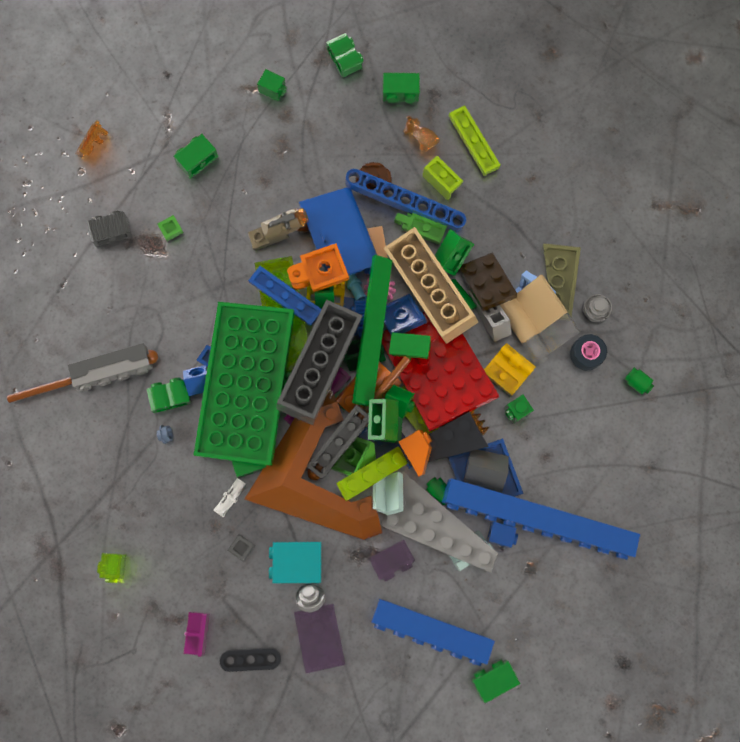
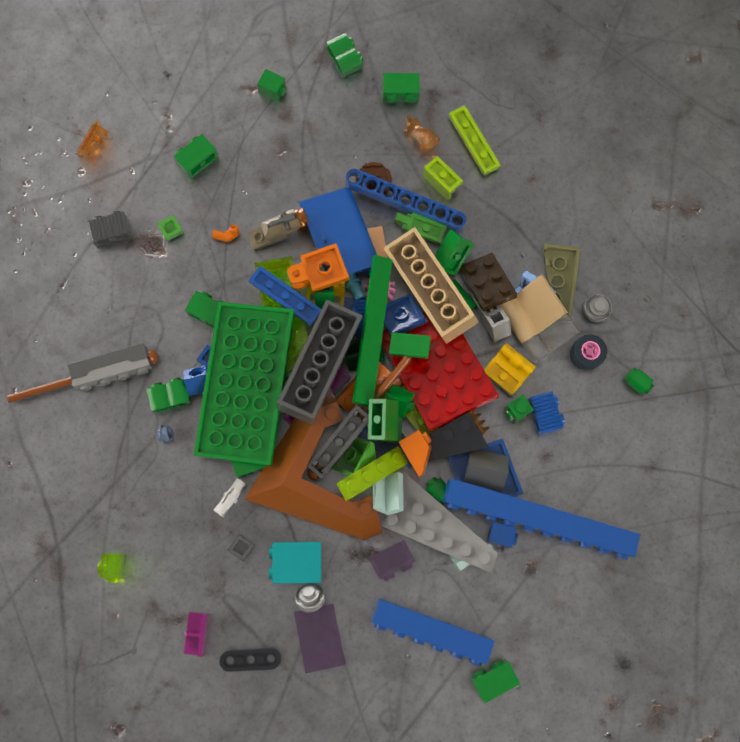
none -> green brick [185,291,224,328]
none -> orange arm [212,224,240,242]
none -> blue brick [528,391,565,436]

